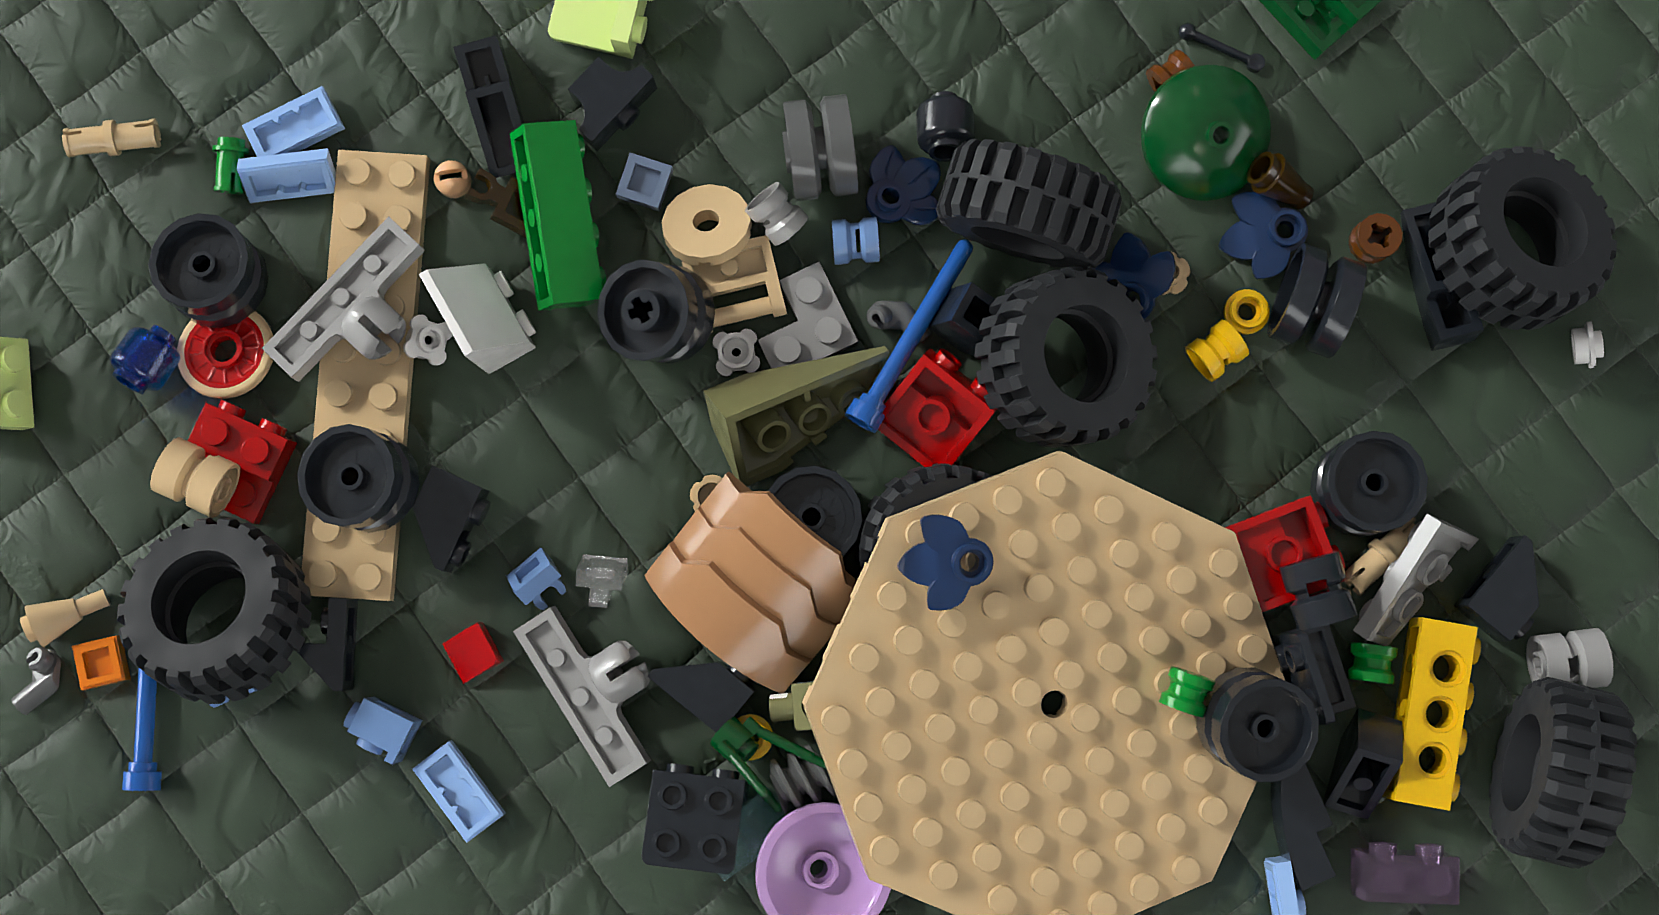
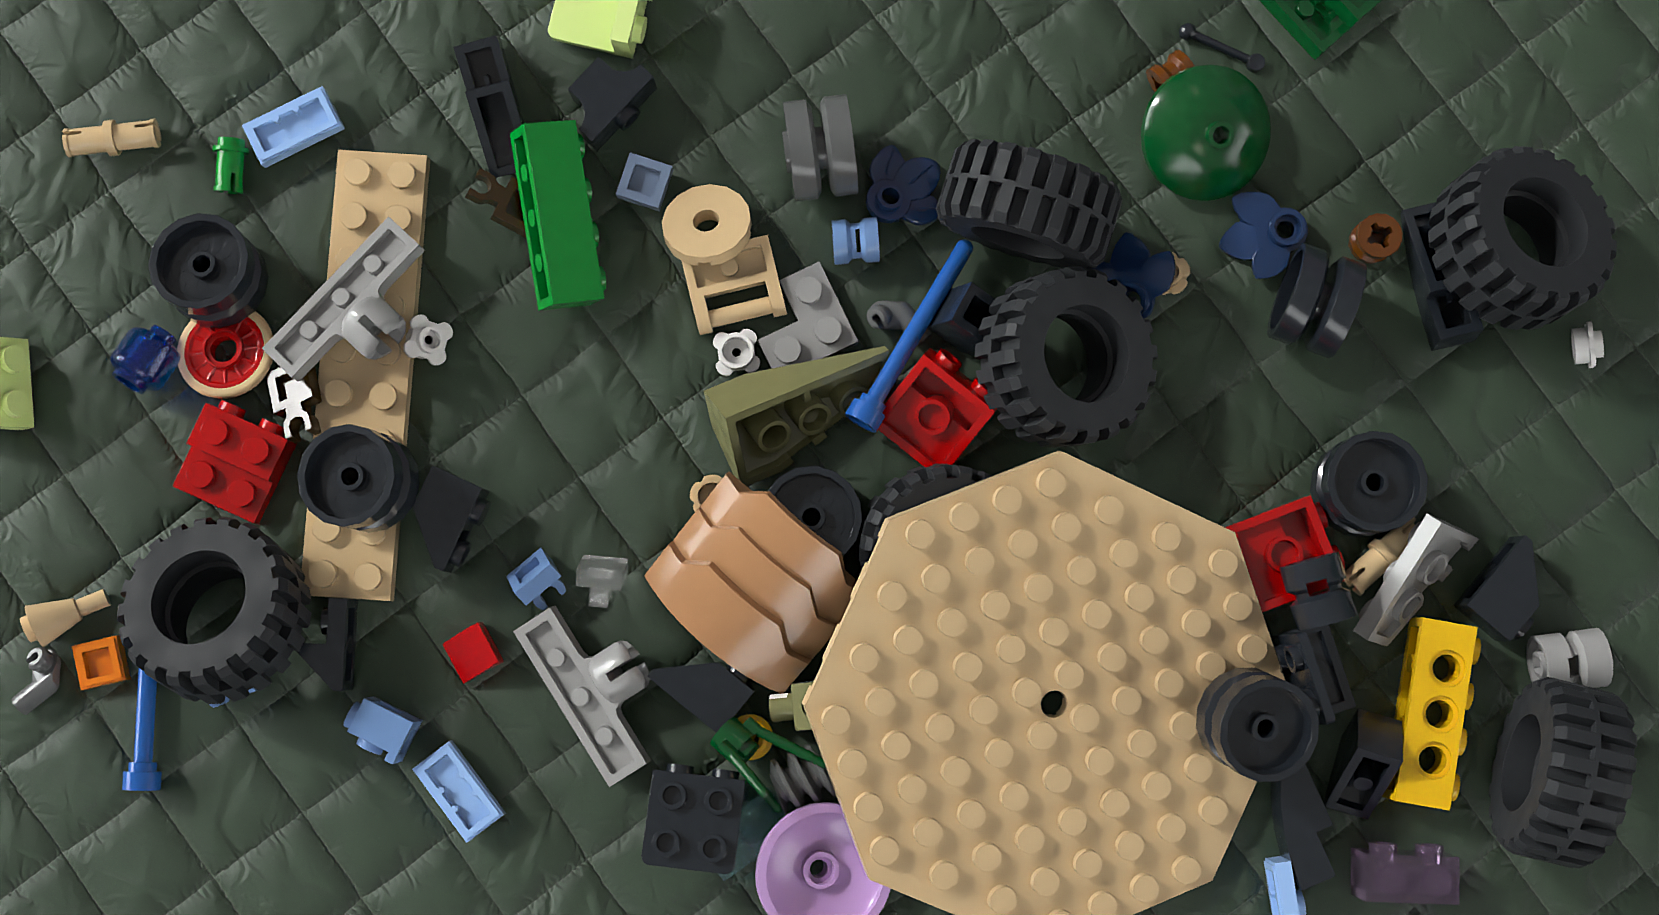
tan wheel [150,437,241,518] -> none
light blue plate [237,148,336,203] -> none
white slope [419,263,536,374] -> none
light nougat hinge [434,160,472,198] -> none
black wheel [597,260,715,363] -> none
light grey wheel [745,182,808,246] -> none
dark blue plate [897,514,994,611] -> none
black head [916,91,975,162] -> none
green wheel [1159,666,1216,718] -> none
yellow wheel [1185,319,1249,382] -> none
yellow plate [1224,289,1270,335] -> none
dark brown cone [1247,152,1314,210] -> none
green wheel [1347,642,1398,685] -> none
none -> plate [266,366,322,444]

